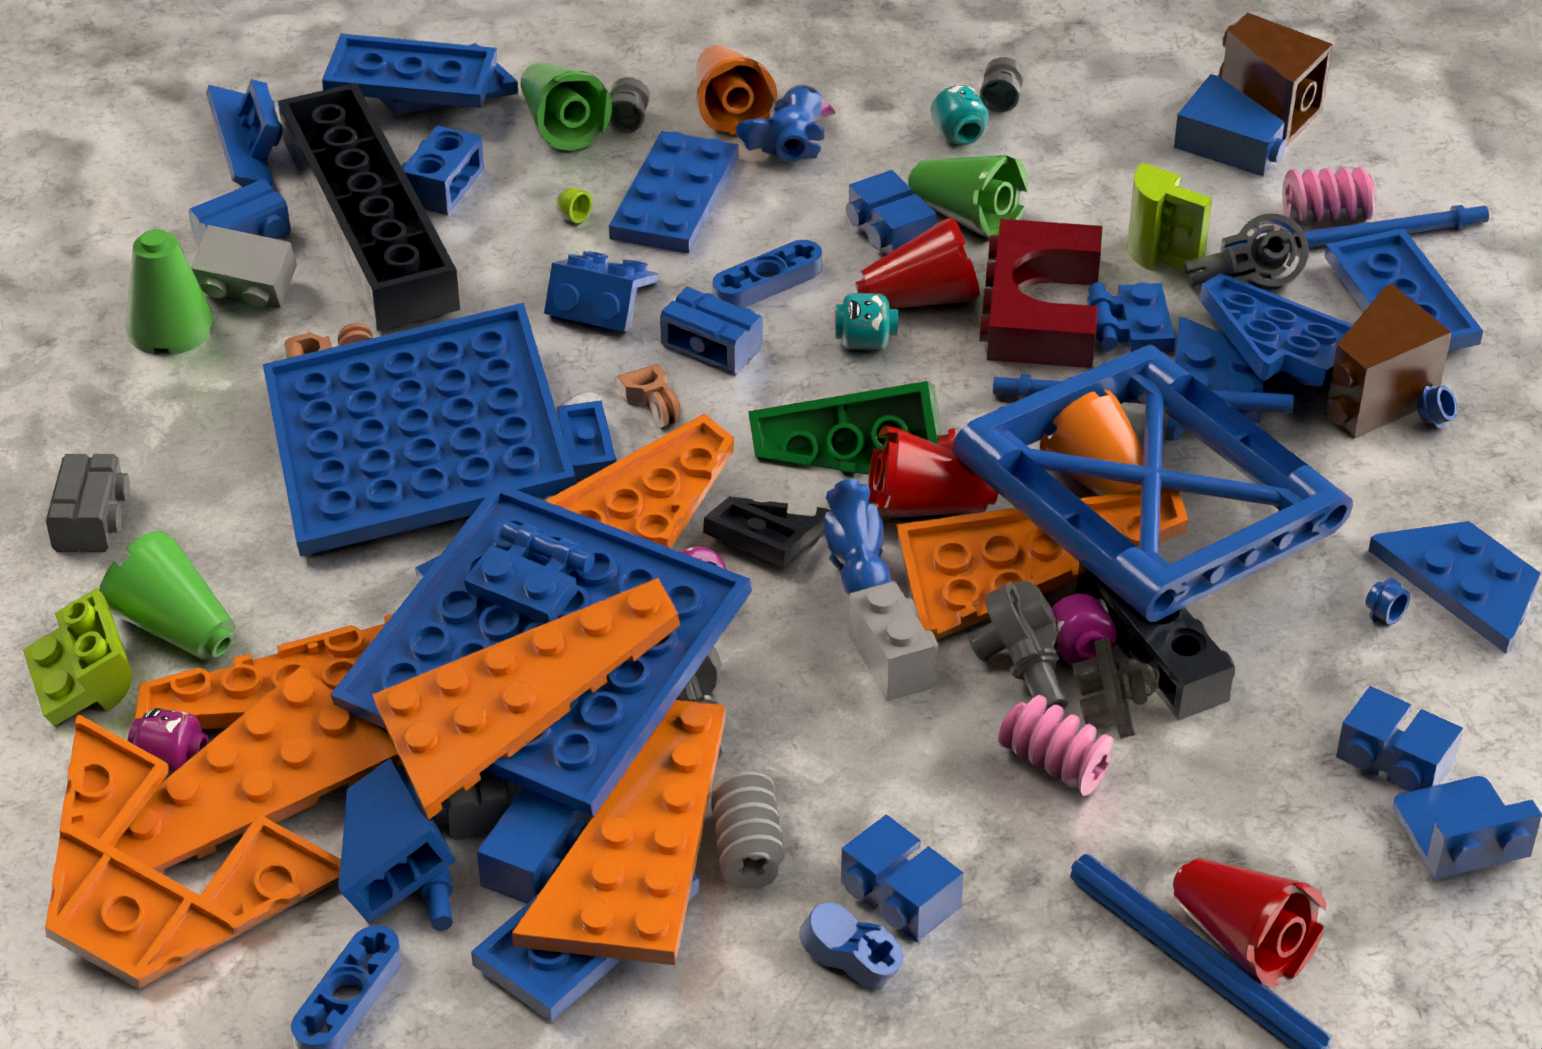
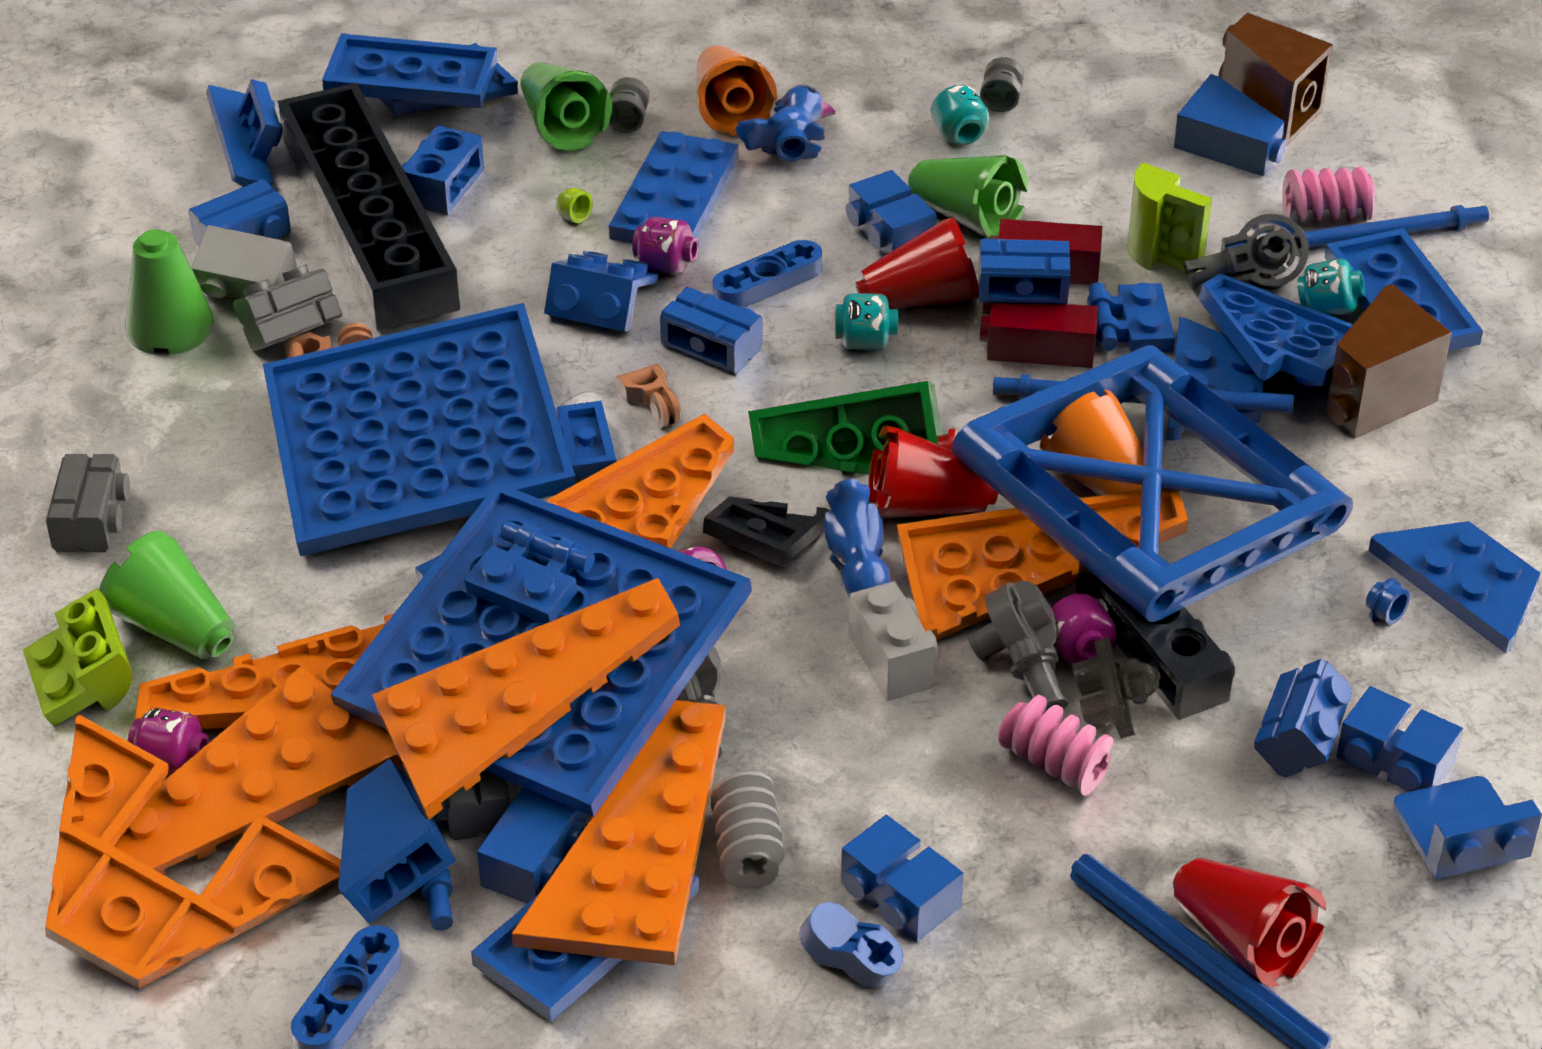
blue plate [1416,385,1458,429] -> none
none -> dark grey brick [233,264,342,350]
none -> magenta head [632,217,699,275]
none -> blue brick [979,239,1070,305]
none -> blue brick [1254,658,1352,778]
none -> teal head [1297,258,1365,317]

